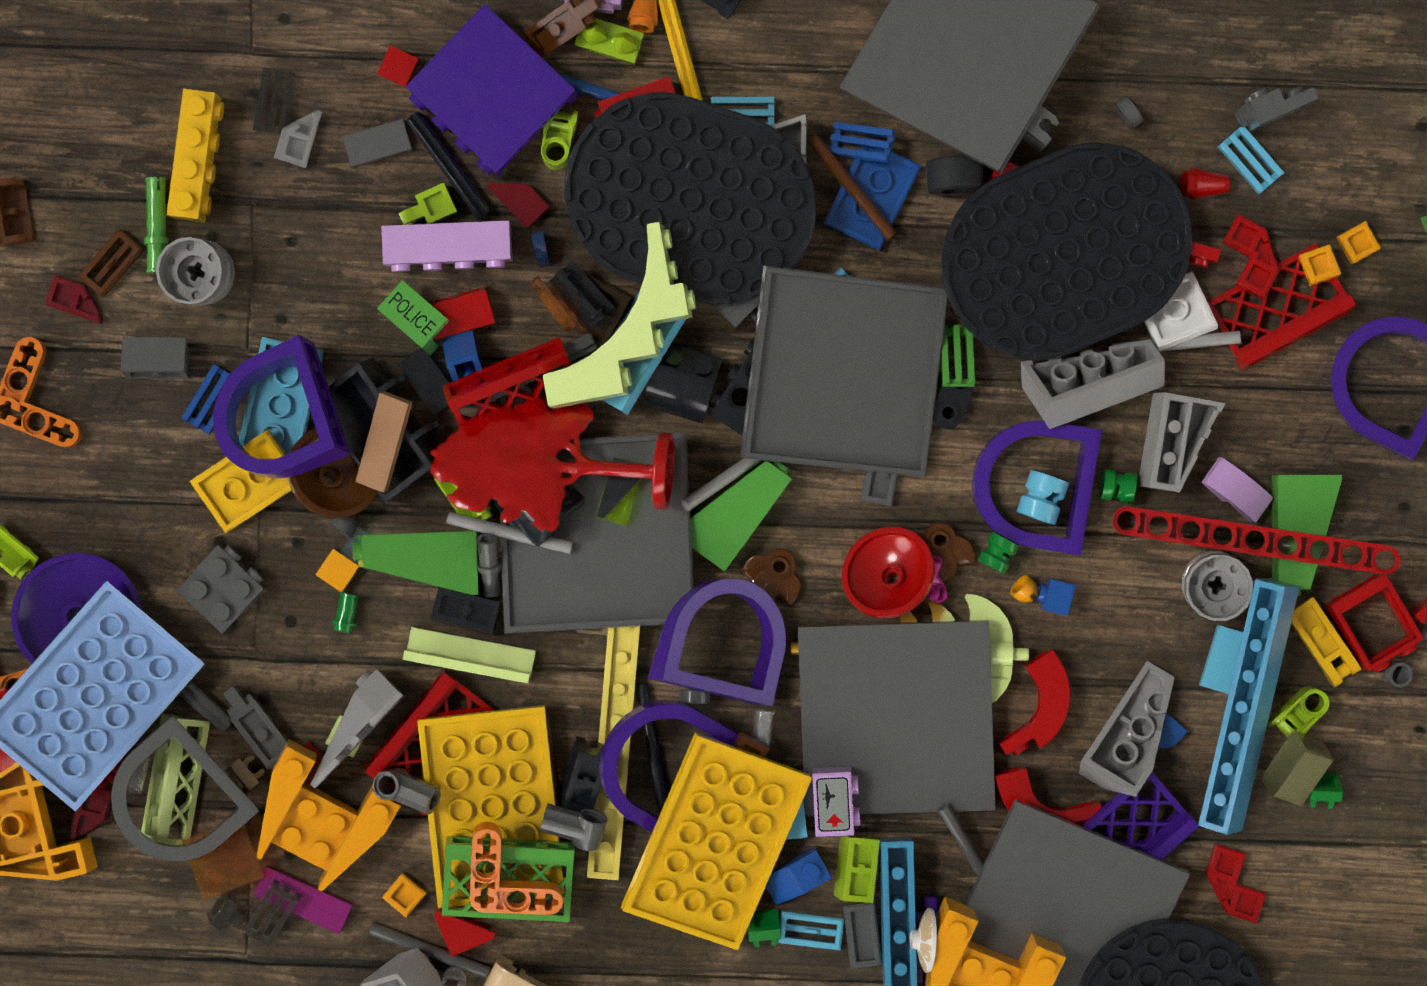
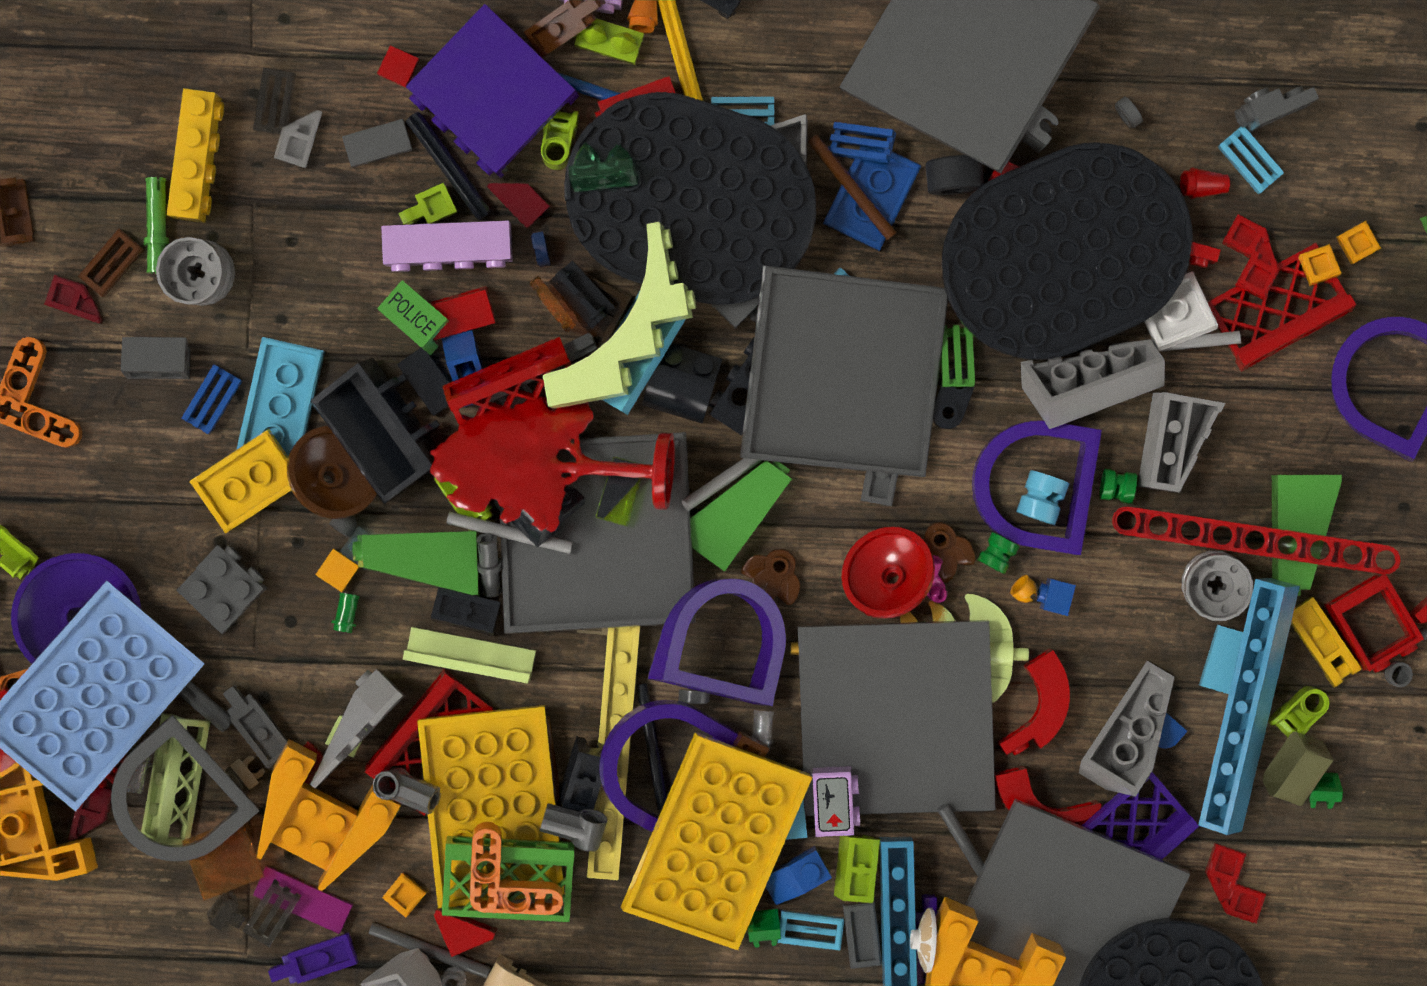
dark purple window [213,335,350,478] -> none
medium nougat tile [355,391,413,493] -> none
lavender slope [1202,457,1273,523] -> none
none -> dark purple hinge [268,932,359,984]
none -> clear green tile [568,143,638,192]

